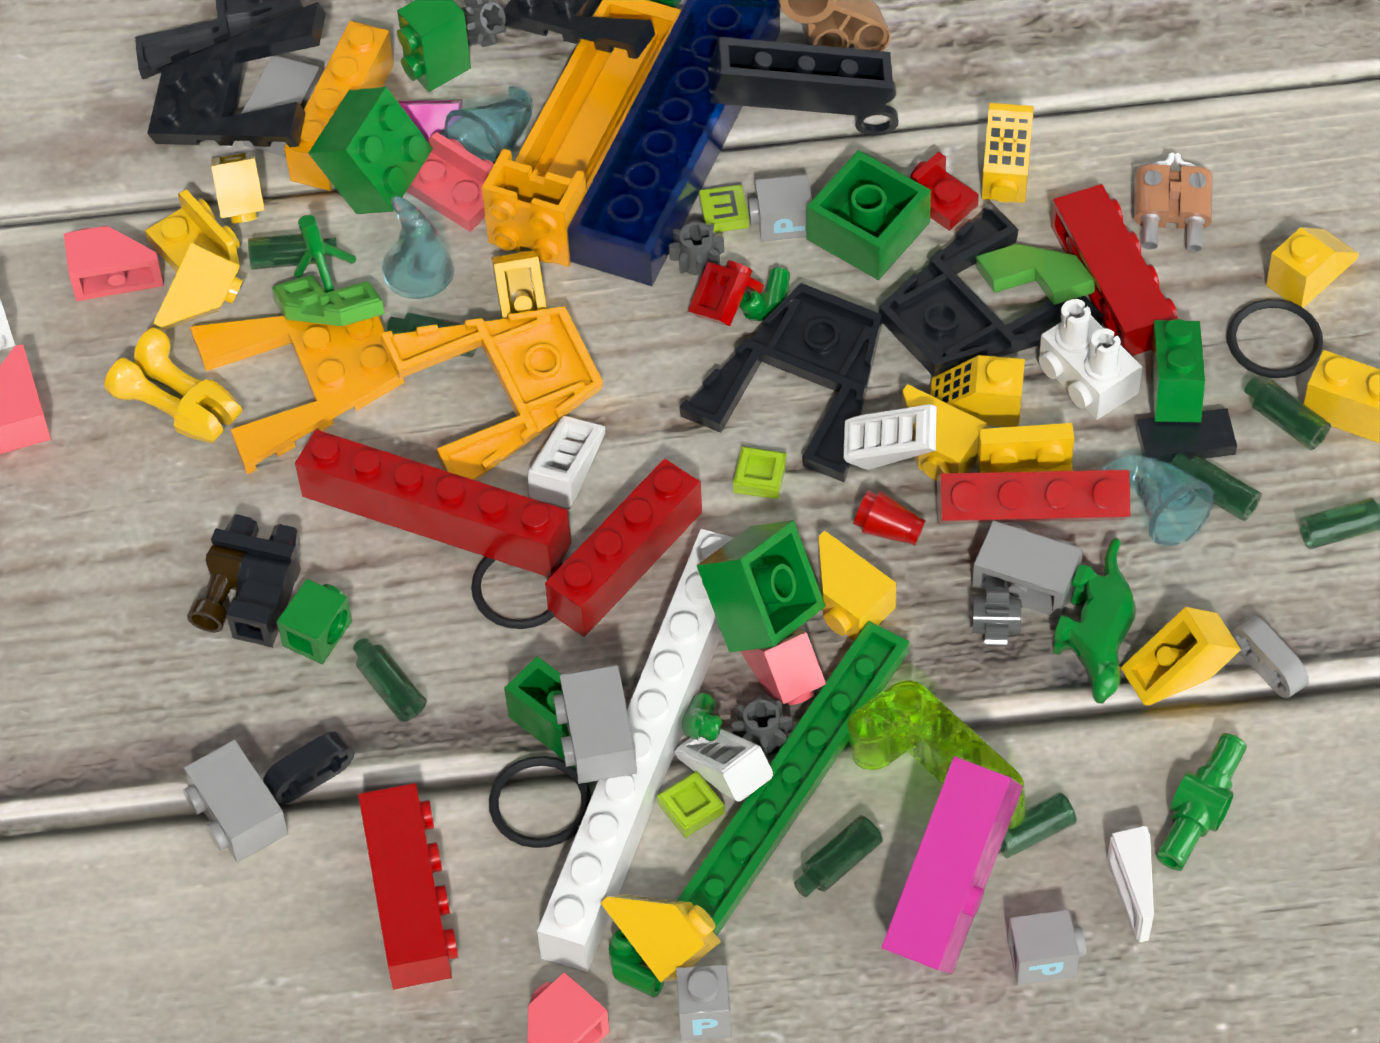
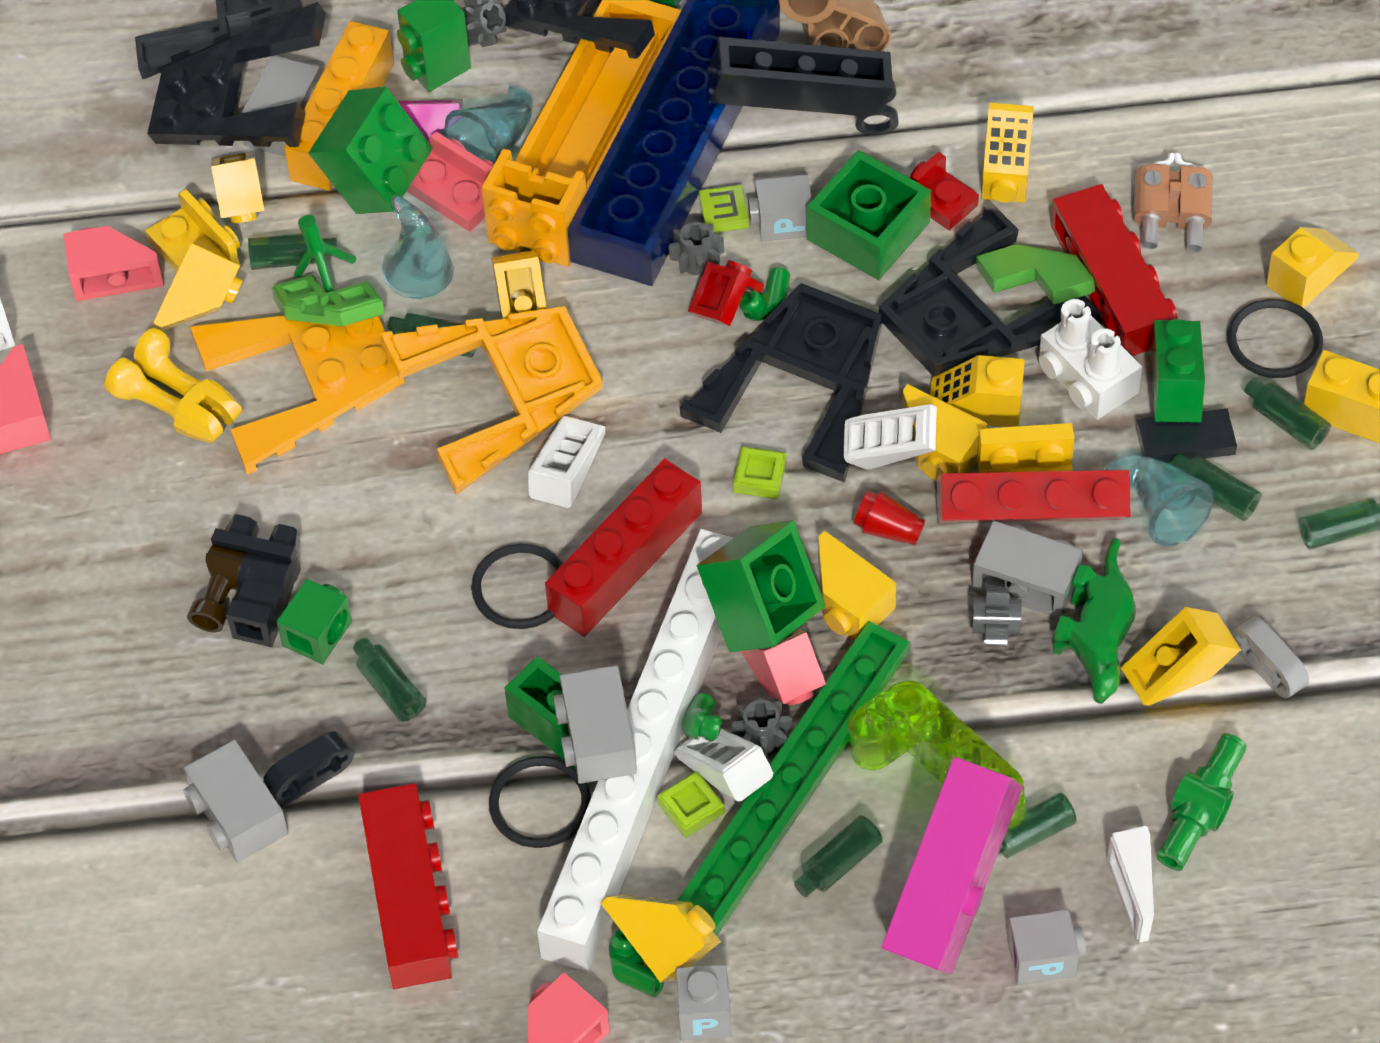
red brick [295,429,571,578] -> none

